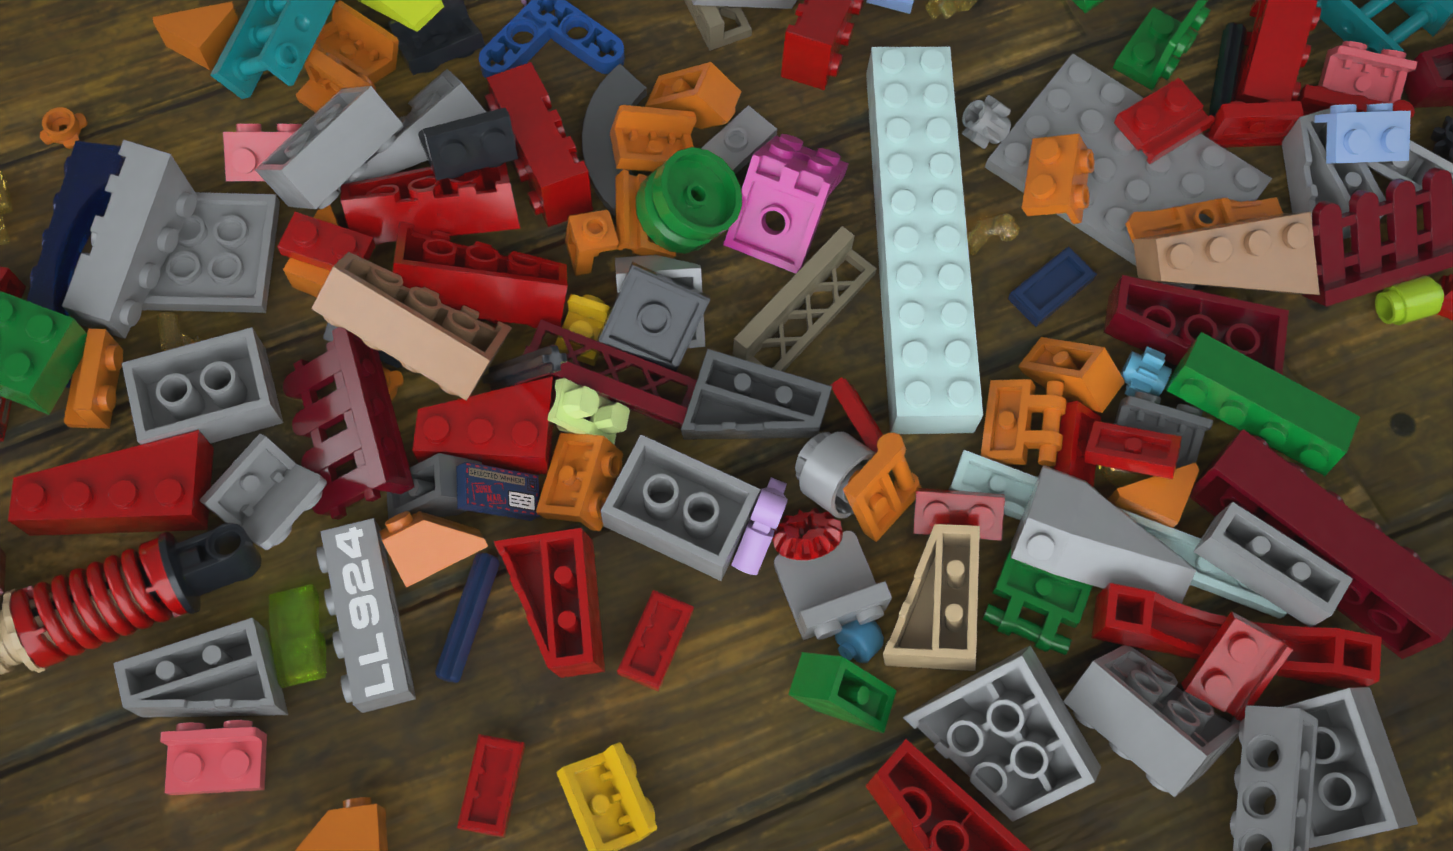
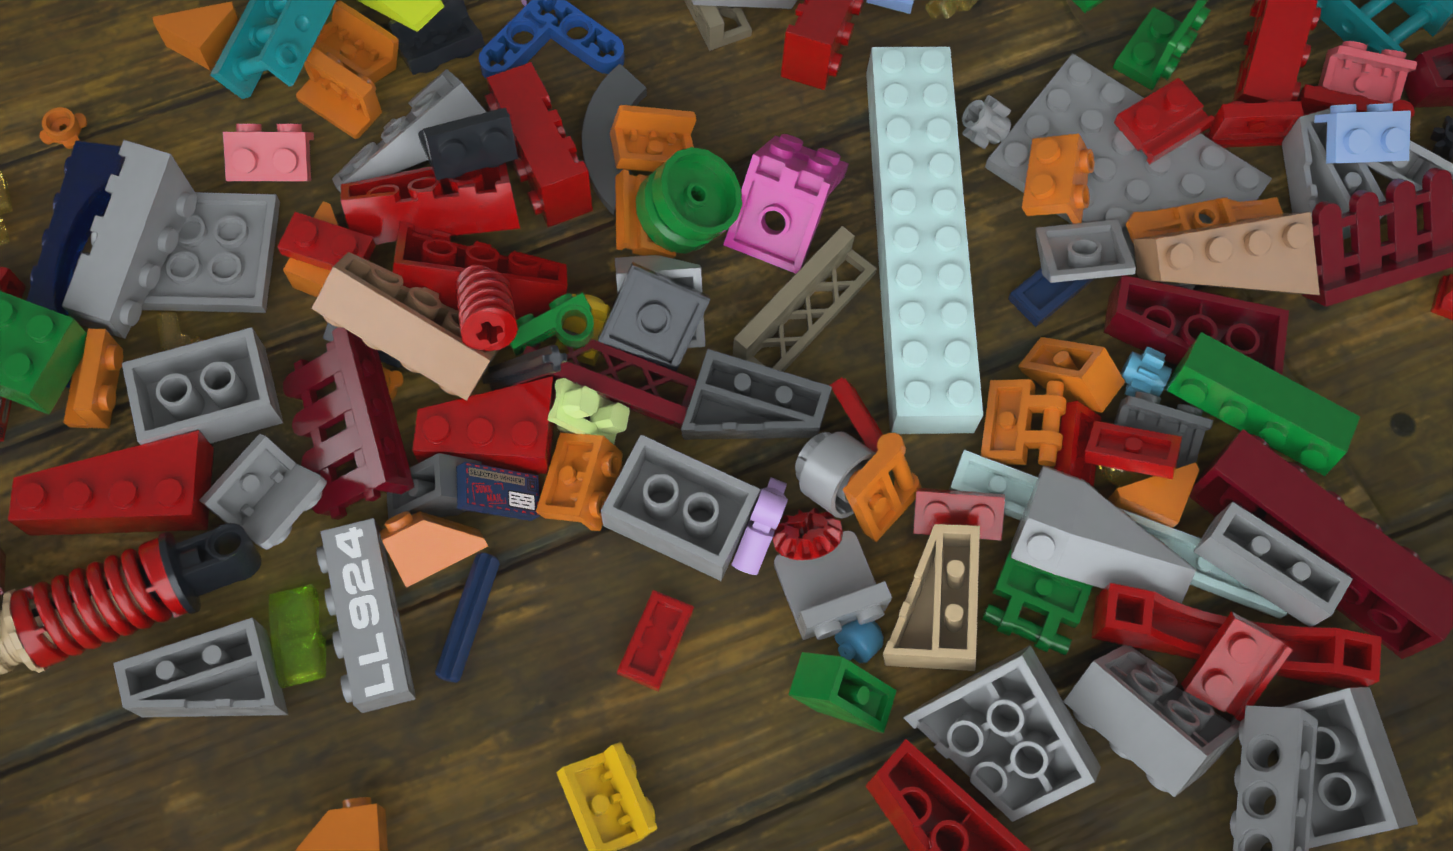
coral bracket [160,720,267,795] -> none
light grey brick [255,86,404,209] -> none
red plate [457,734,526,838] -> none
red wedge [494,528,605,678] -> none
orange bracket [565,210,619,276] -> none
orange slope [645,62,742,129] -> none
light grey plate [701,105,777,174] -> none
clear yellow arm [967,213,1020,256] -> none
black axle [1209,22,1246,117] -> none
lime brick [1375,276,1444,325] -> none
none -> red piece [455,264,518,351]
none -> green plate [510,292,594,356]
none -> light grey slope [1036,219,1136,283]

